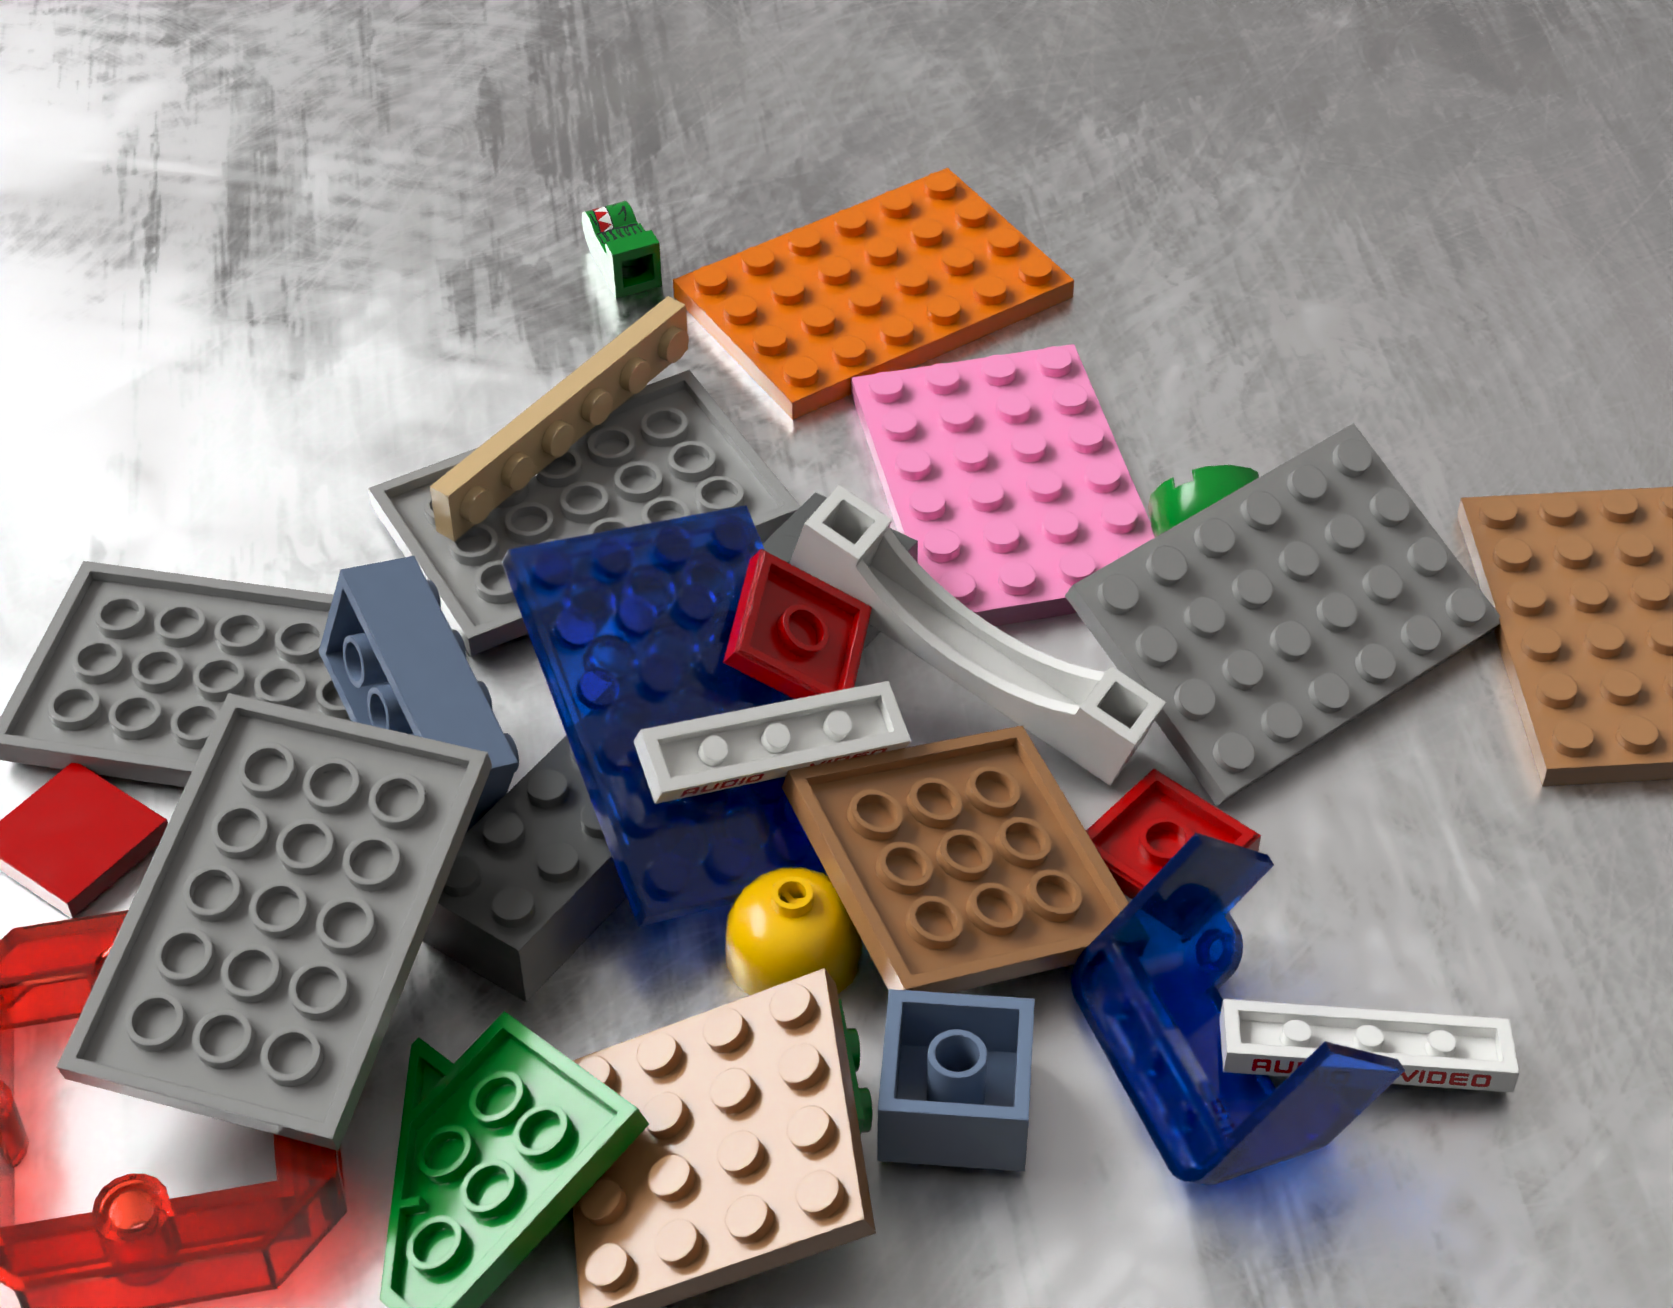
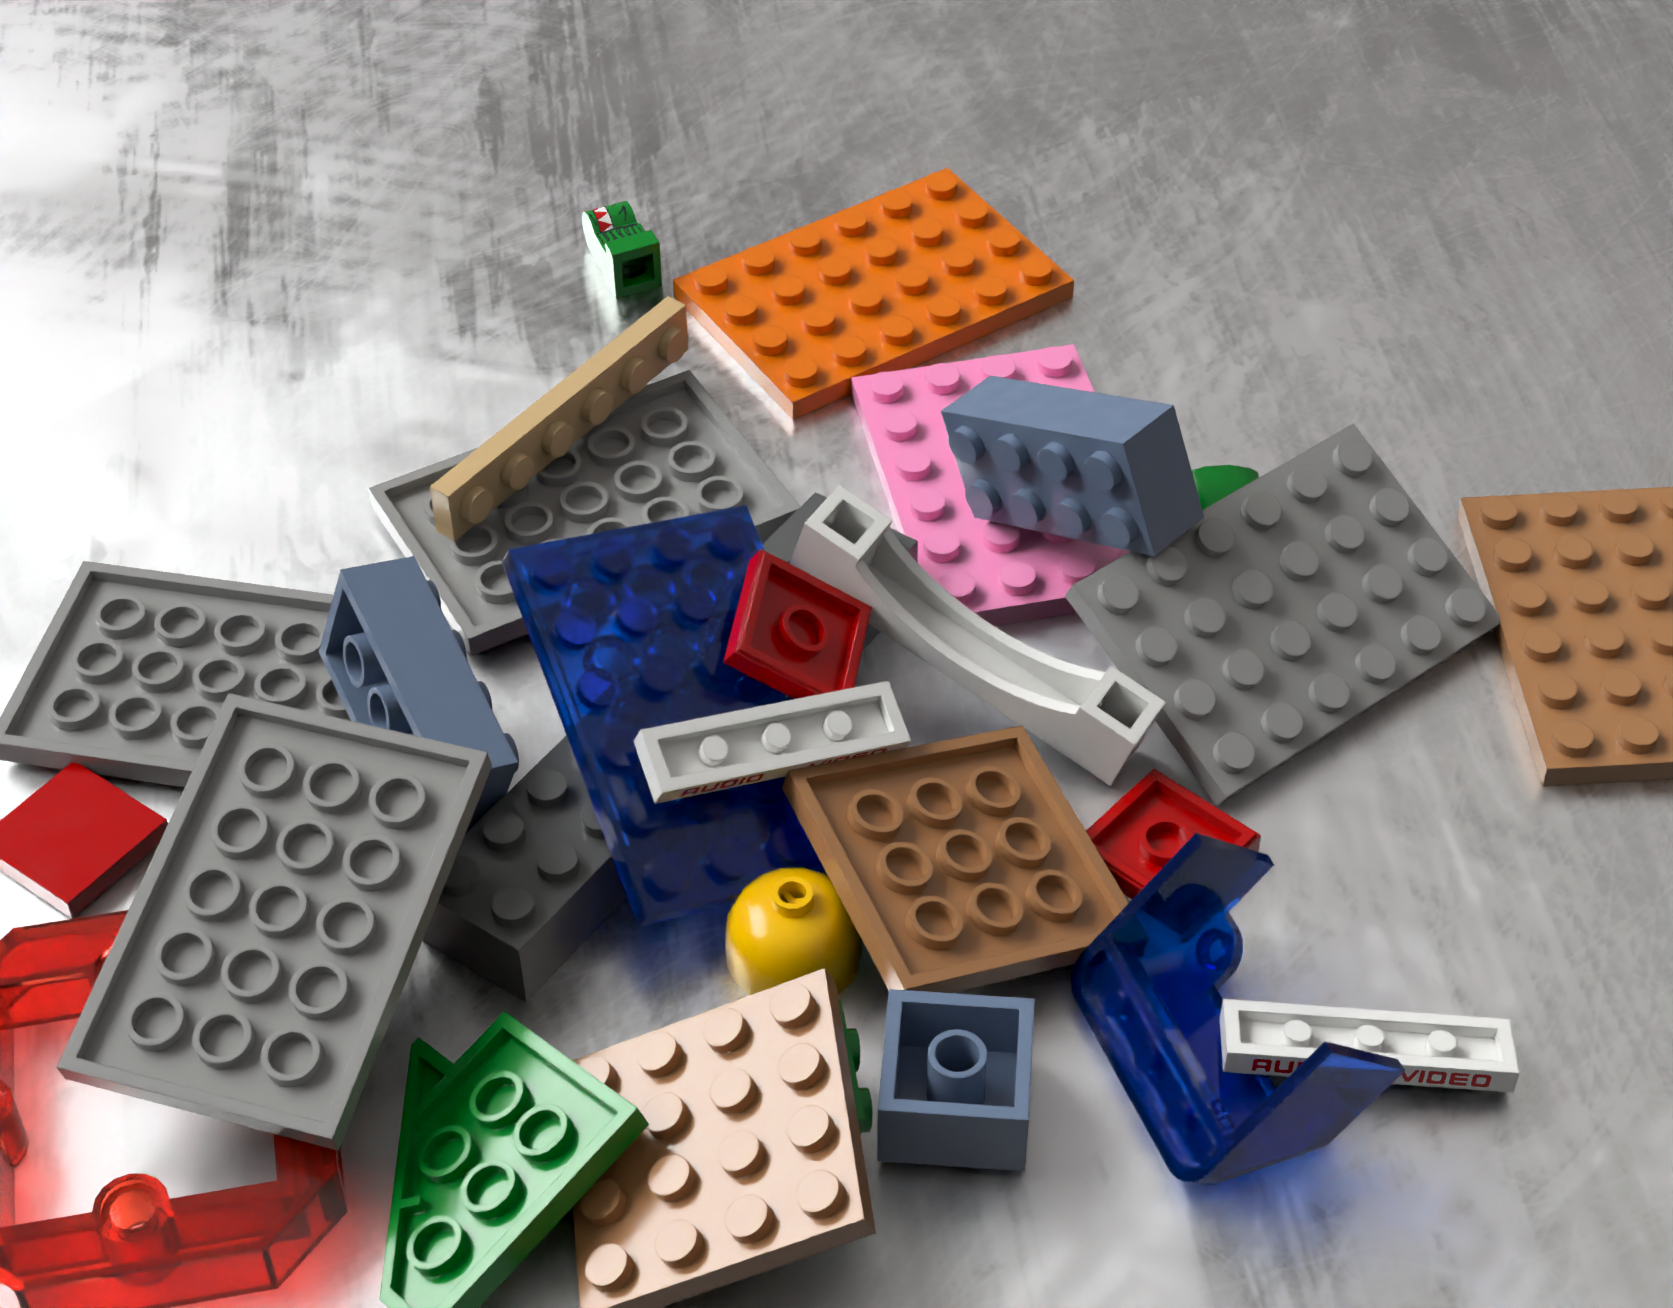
none -> sand blue brick [941,375,1204,556]

